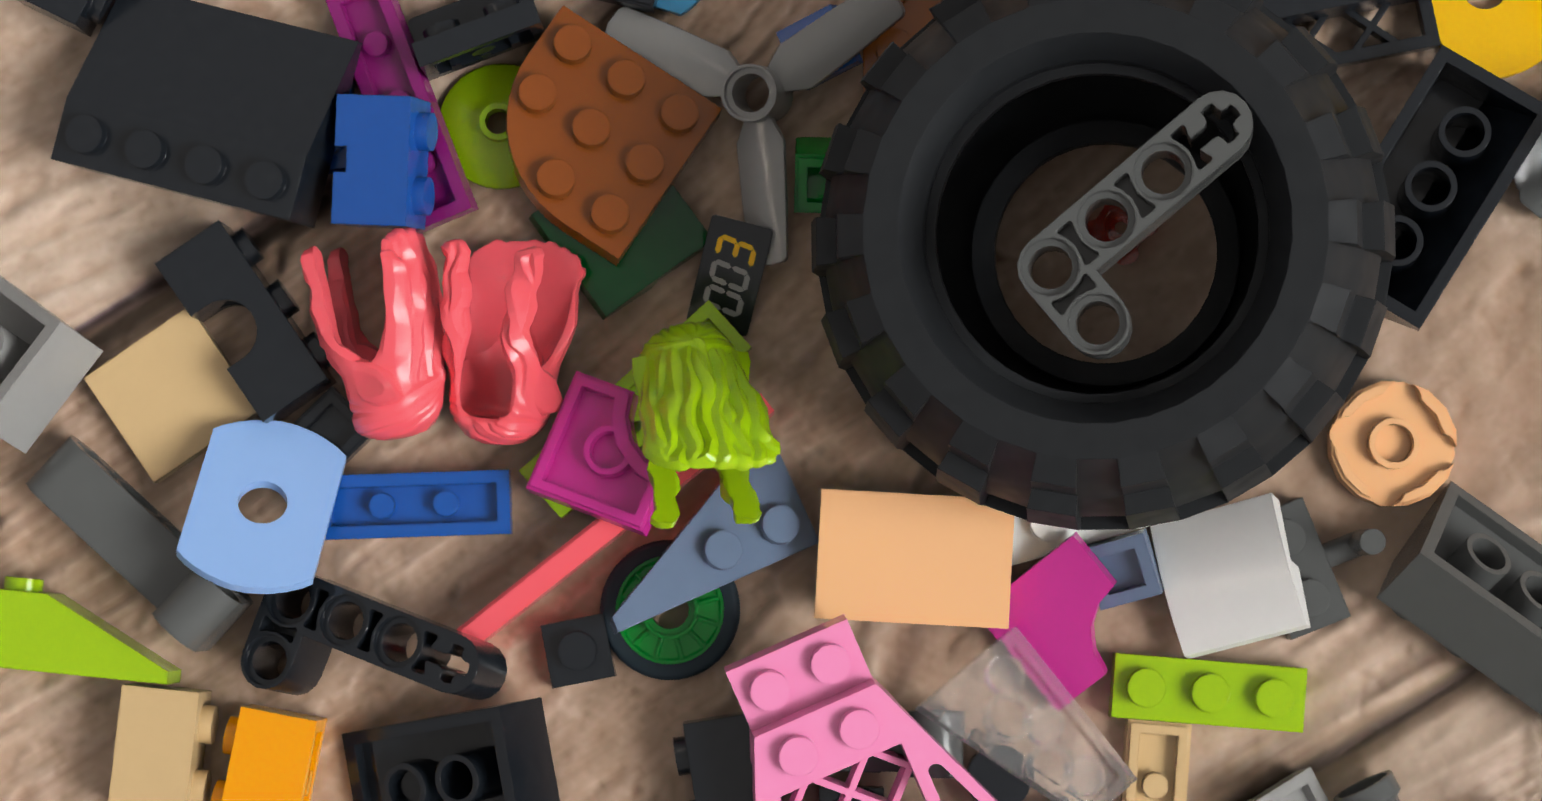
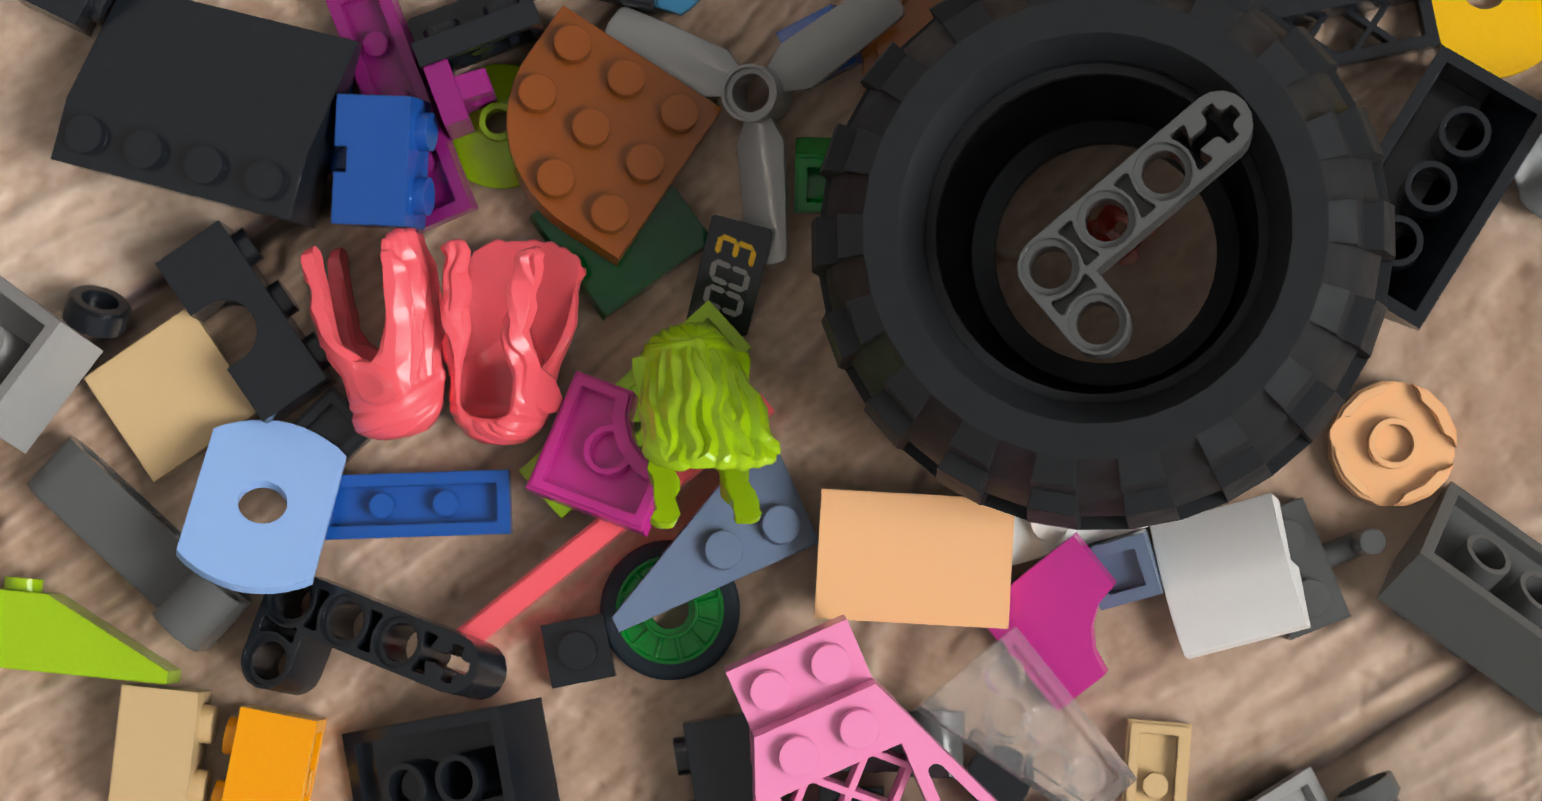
lime plate [1108,653,1308,733] -> none
none -> black tile [62,285,131,338]
none -> magenta tile [423,59,498,140]

